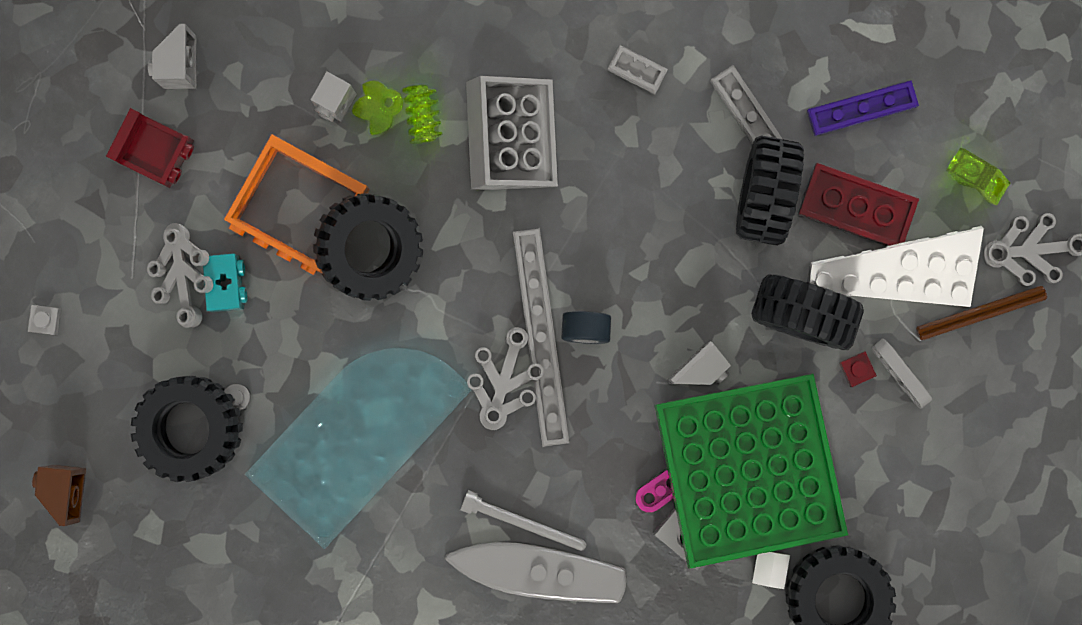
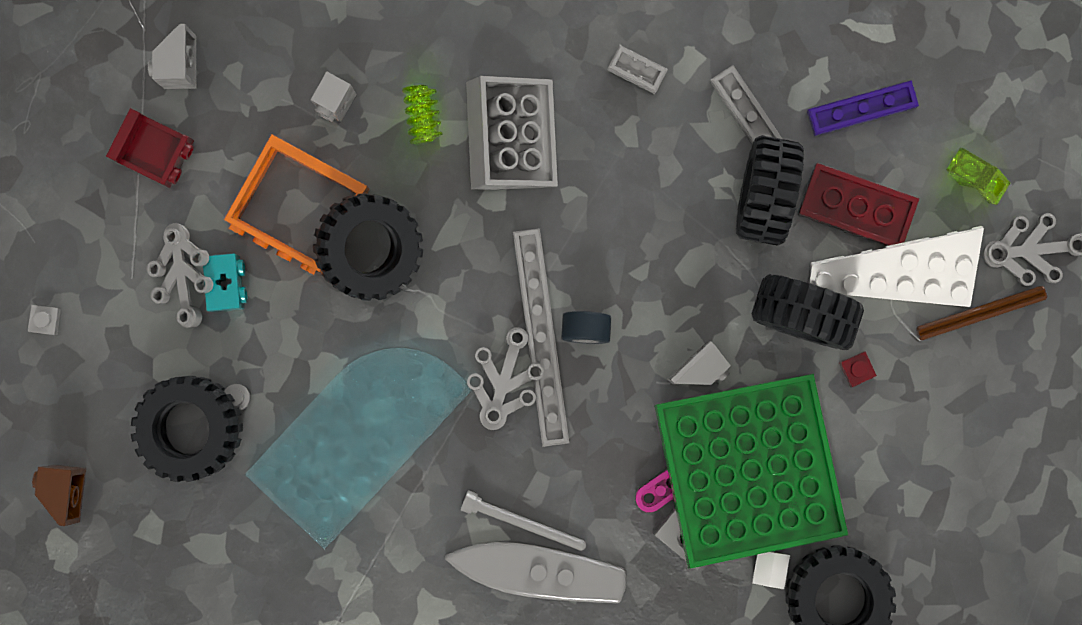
clear neon green plate [352,81,403,135] -> none
light grey beam [871,338,932,409] -> none

